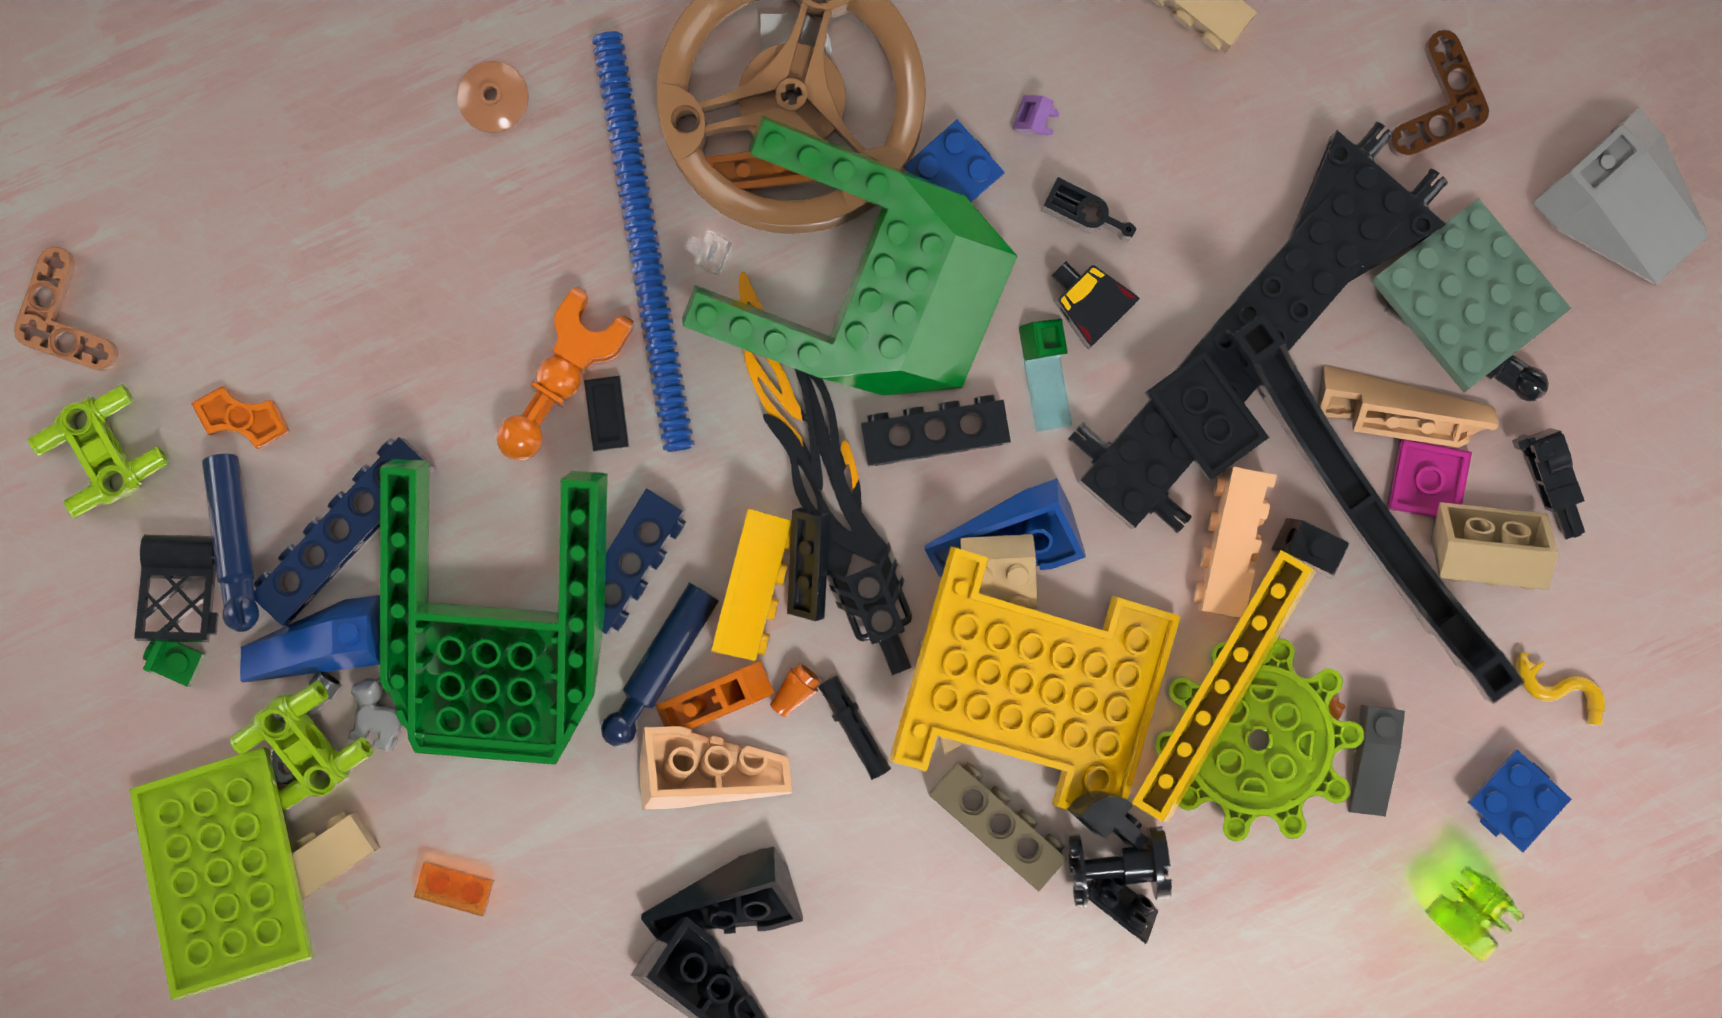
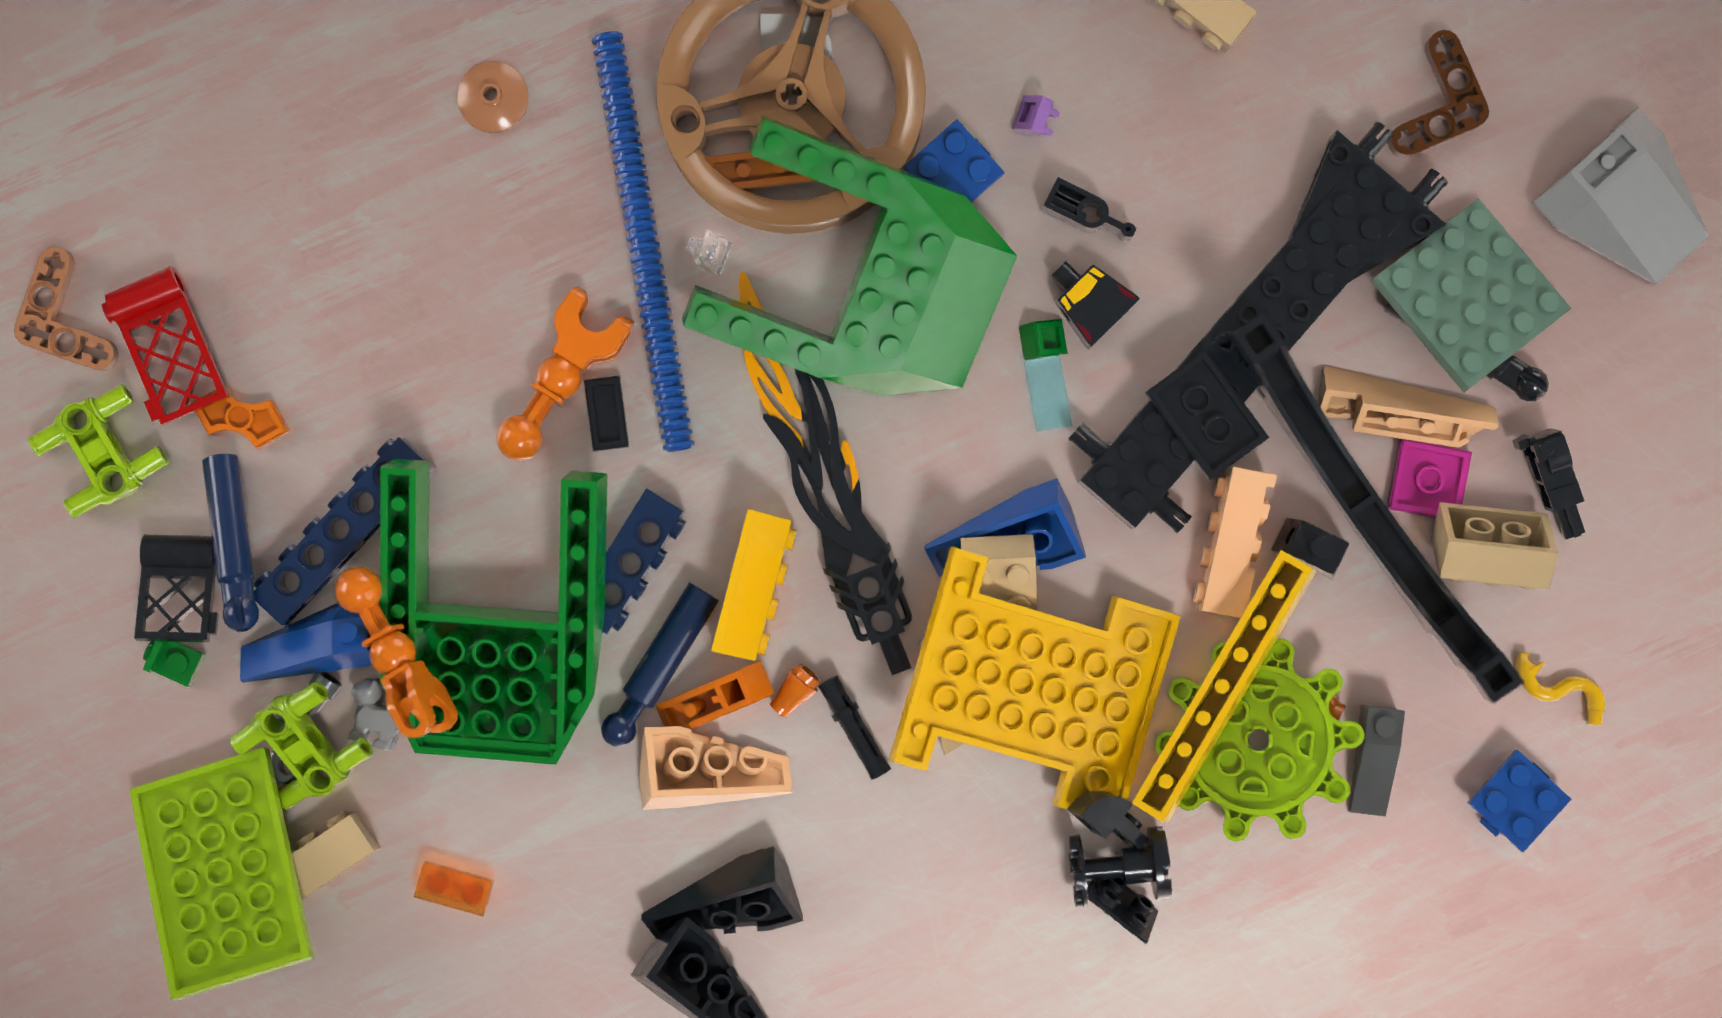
black plate [787,507,830,621] -> none
black brick [861,395,1011,467] -> none
dark tan brick [928,761,1067,892] -> none
clear neon green wheel [1425,866,1525,964] -> none
none -> red piece [101,266,229,426]
none -> orange piece [334,566,458,738]

